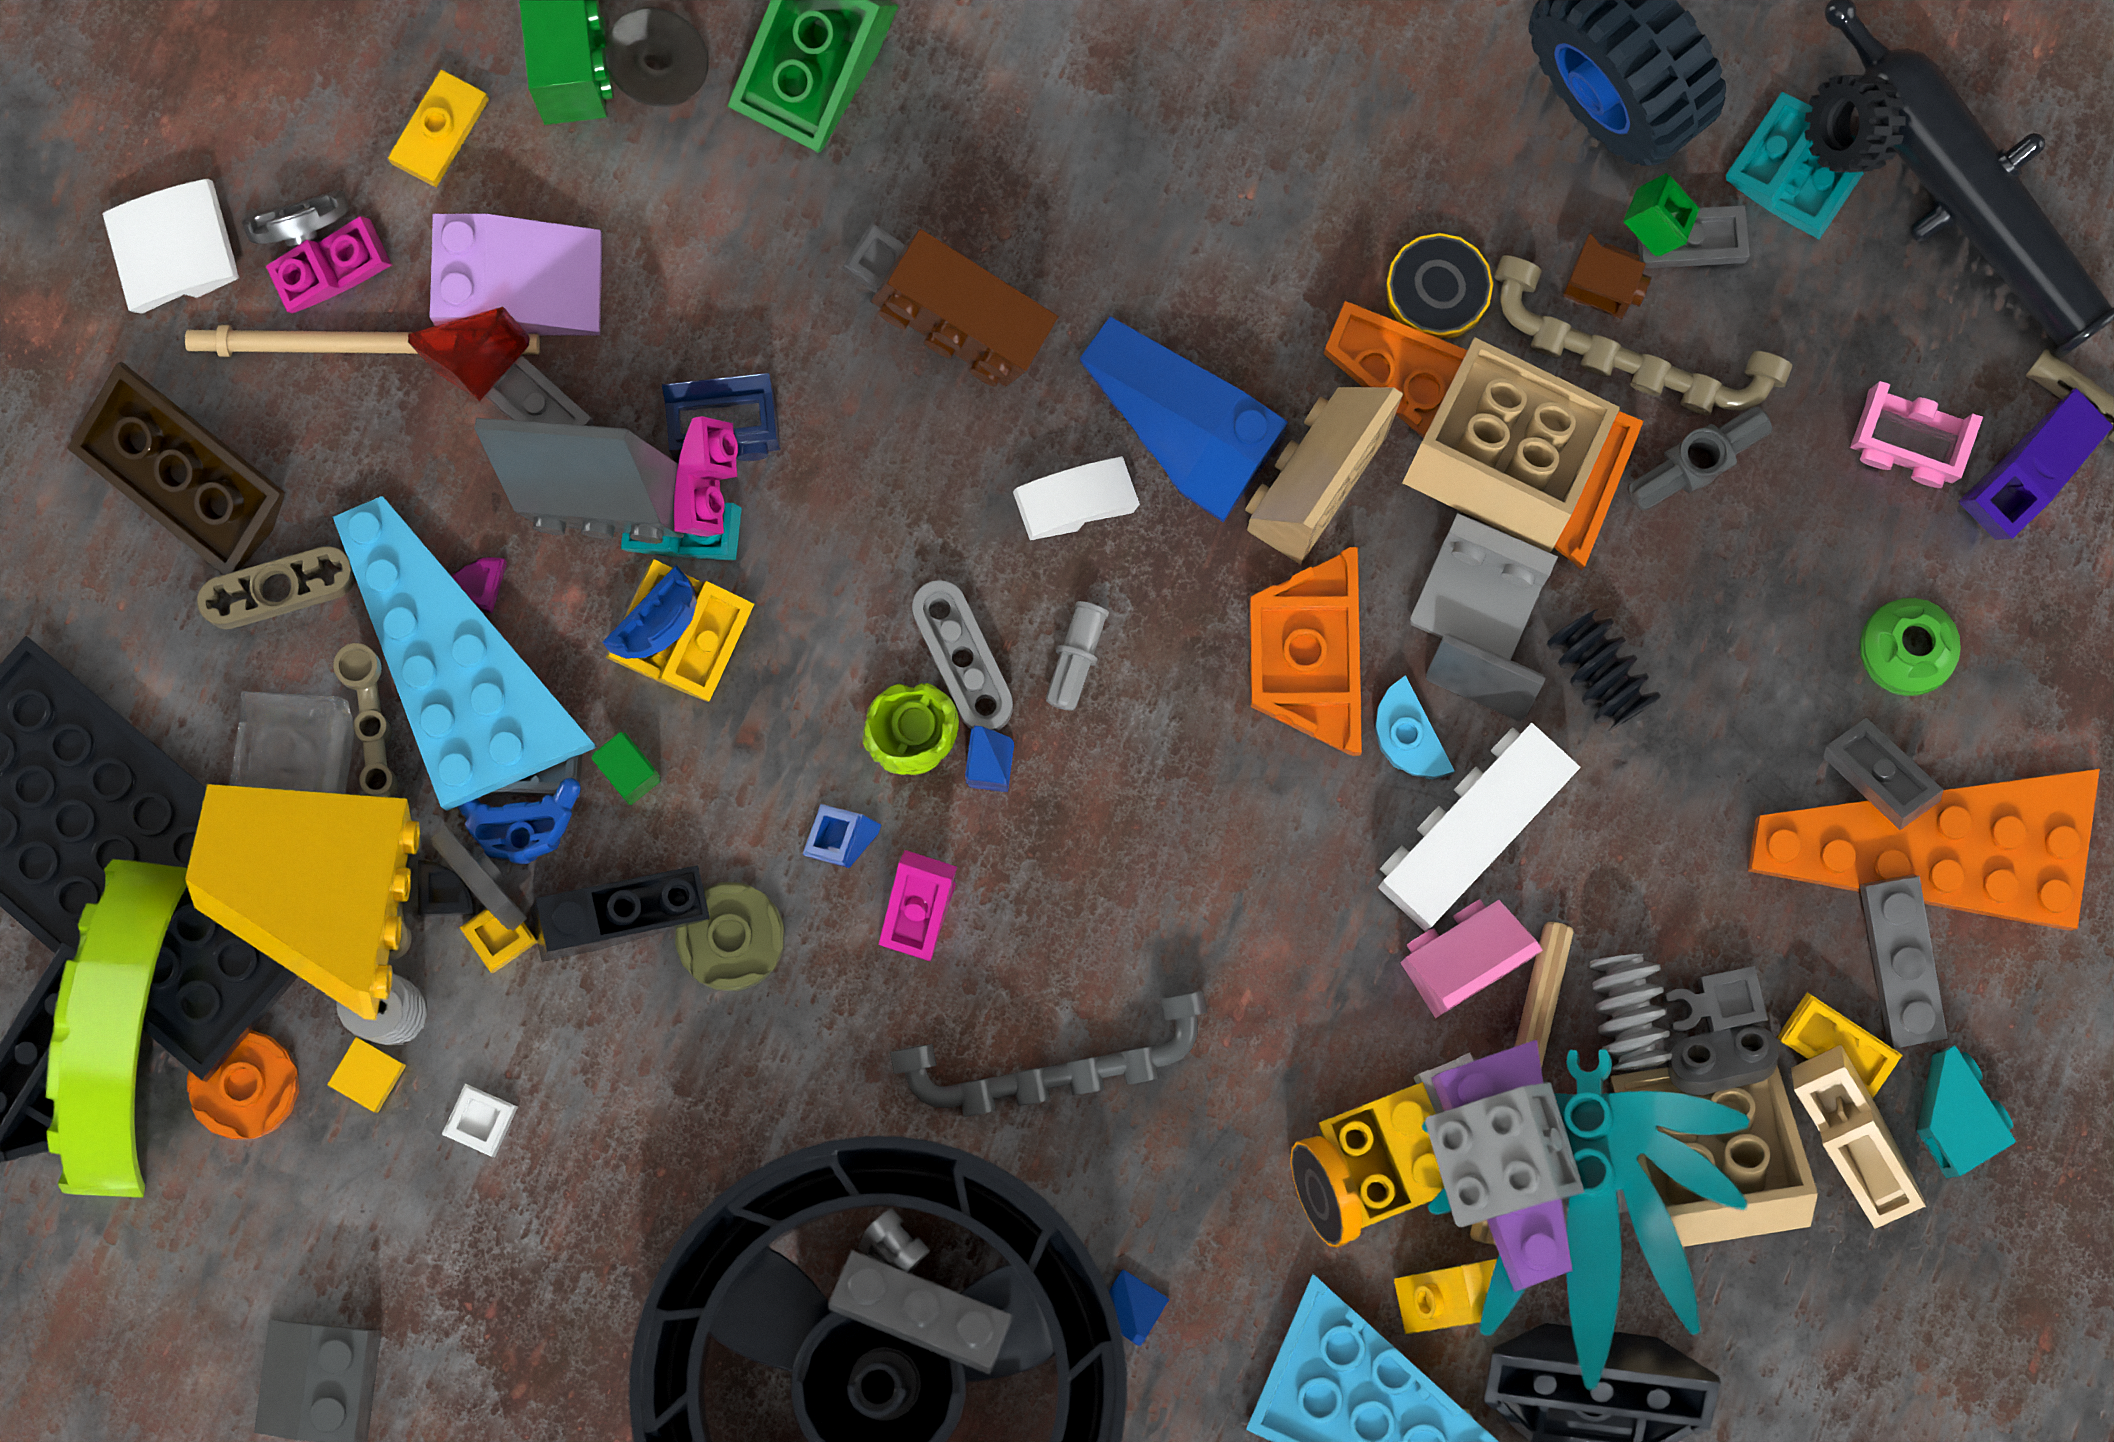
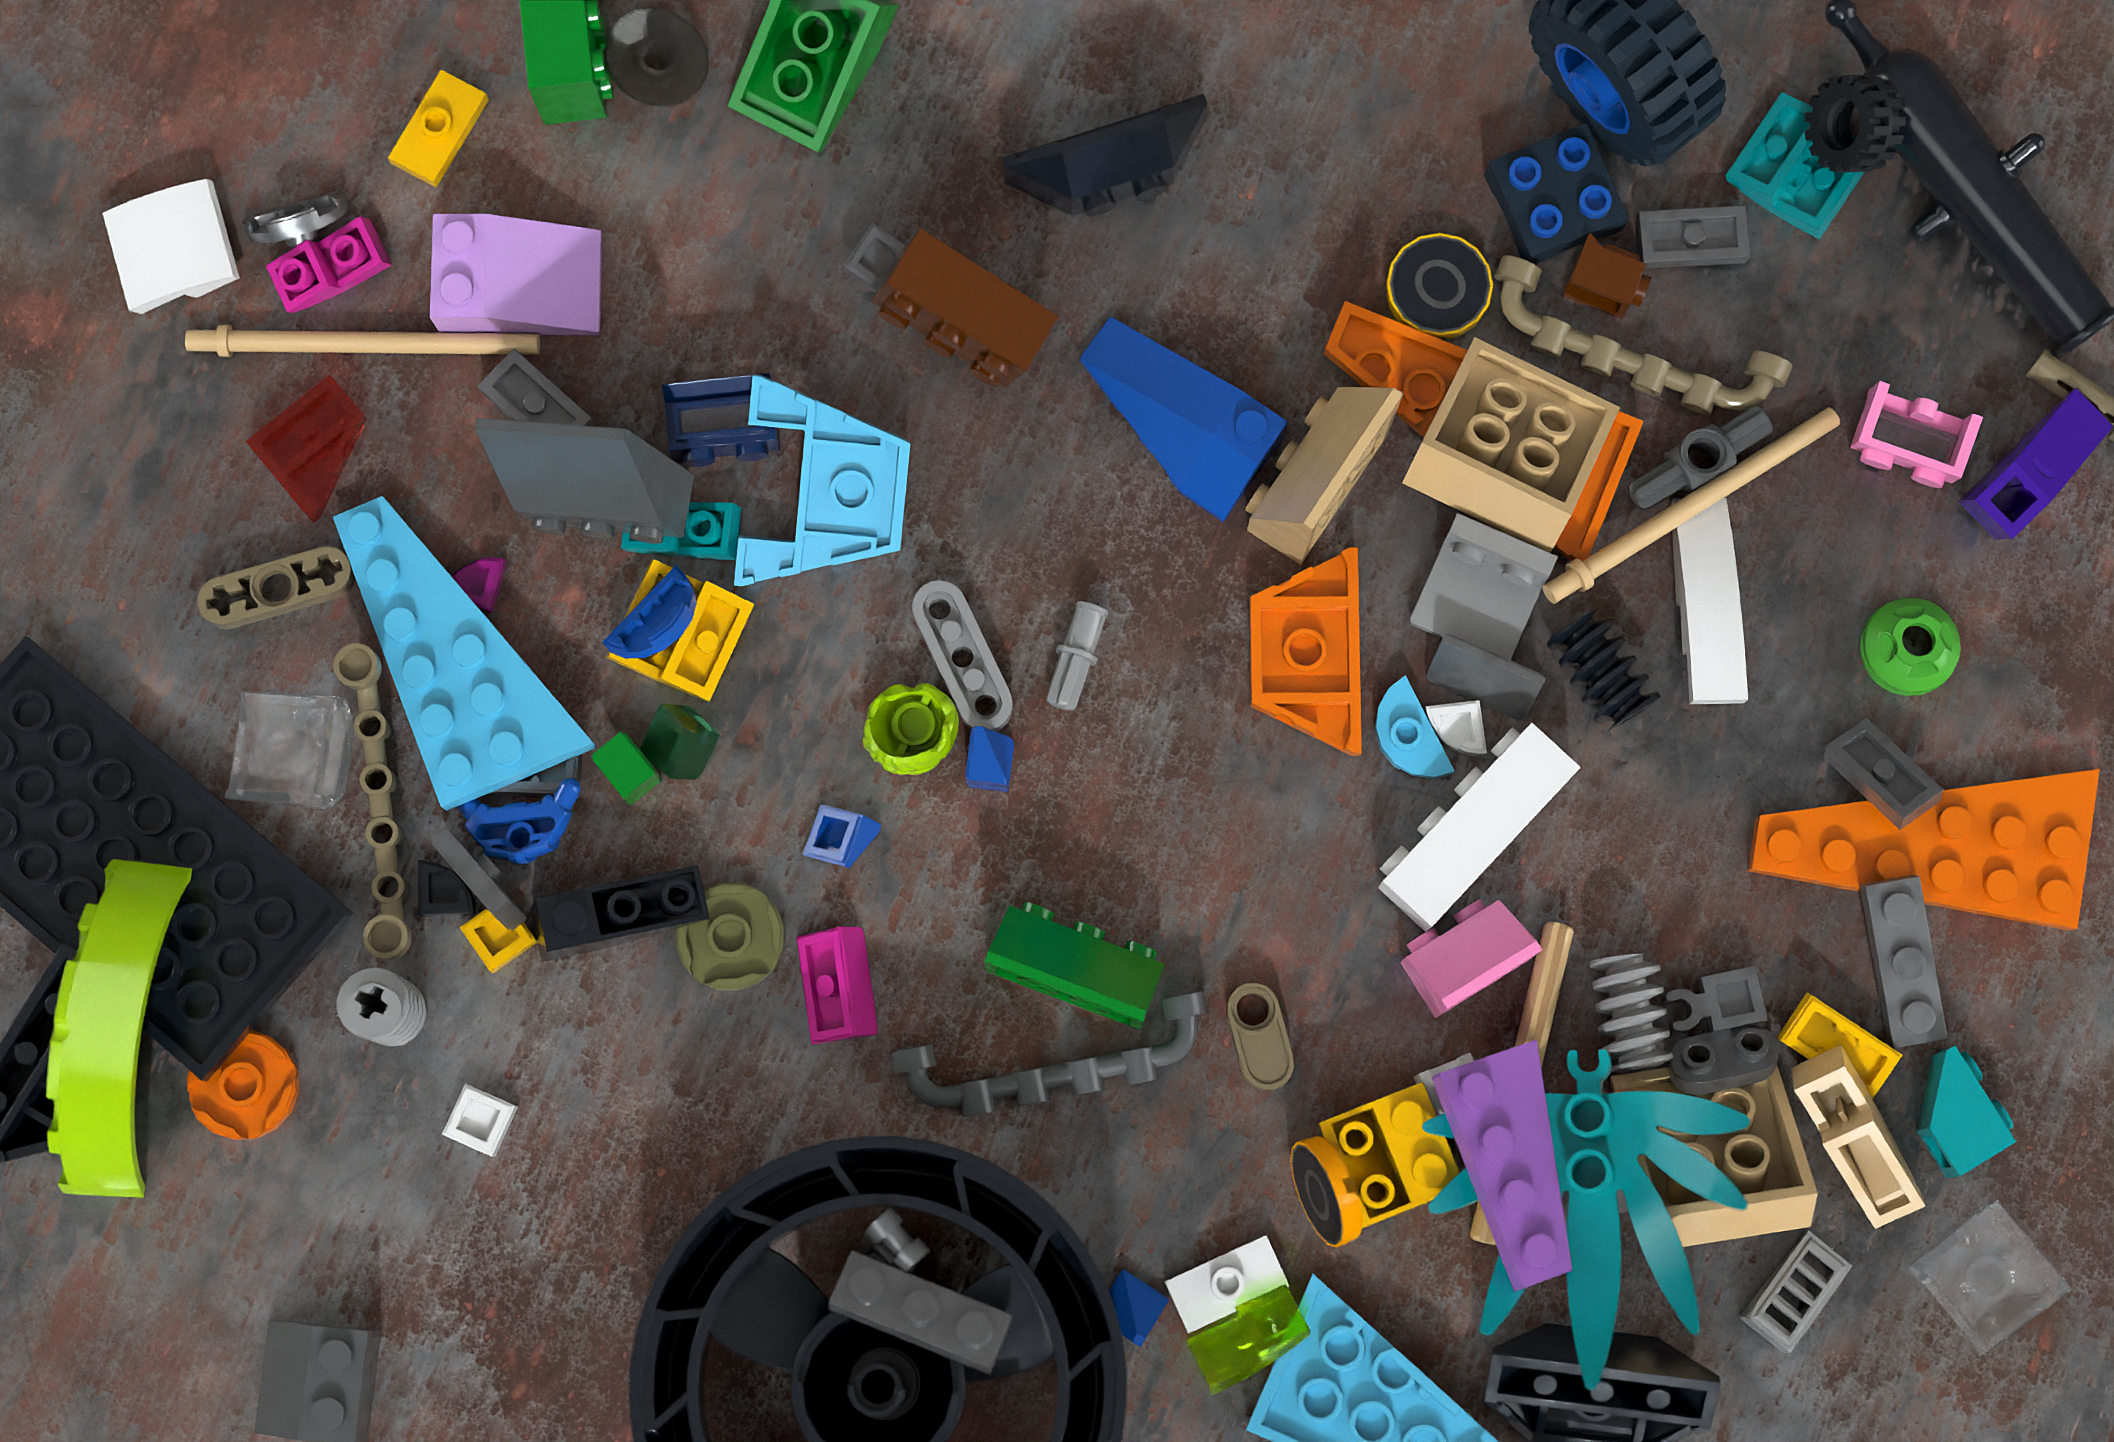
dark brown slope [67,362,286,575] -> none
yellow slope [185,784,420,1020] -> none
yellow tile [327,1037,407,1113] -> none
clear red slope [408,307,530,402] -> none
dark pink slope [674,416,738,537] -> none
dark pink slope [878,850,957,961] -> none
white slope [1013,456,1140,540] -> none
yellow brick [1394,1259,1509,1334] -> none
light grey bracket [1425,1082,1584,1227] -> none
green slope [1623,173,1700,256] -> none
none -> clear red wing [246,375,367,523]
none -> clear green slope [639,704,720,780]
none -> medium azure wing [734,374,910,586]
none -> dark pink slope [796,926,878,1045]
none -> green slope [984,902,1165,1030]
none -> black wedge [1002,93,1207,216]
none -> white plate [1165,1235,1290,1333]
none -> clear neon green slope [1186,1284,1311,1396]
none -> dark tan piece [1226,983,1294,1091]
none -> white tile [1424,700,1487,757]
none -> black brick [1484,123,1629,265]
none -> tan bar [1542,407,1840,604]
none -> white slope [1671,498,1748,704]
none -> light grey slope [1738,1230,1852,1353]
none -> clear slope [1907,1197,2072,1358]

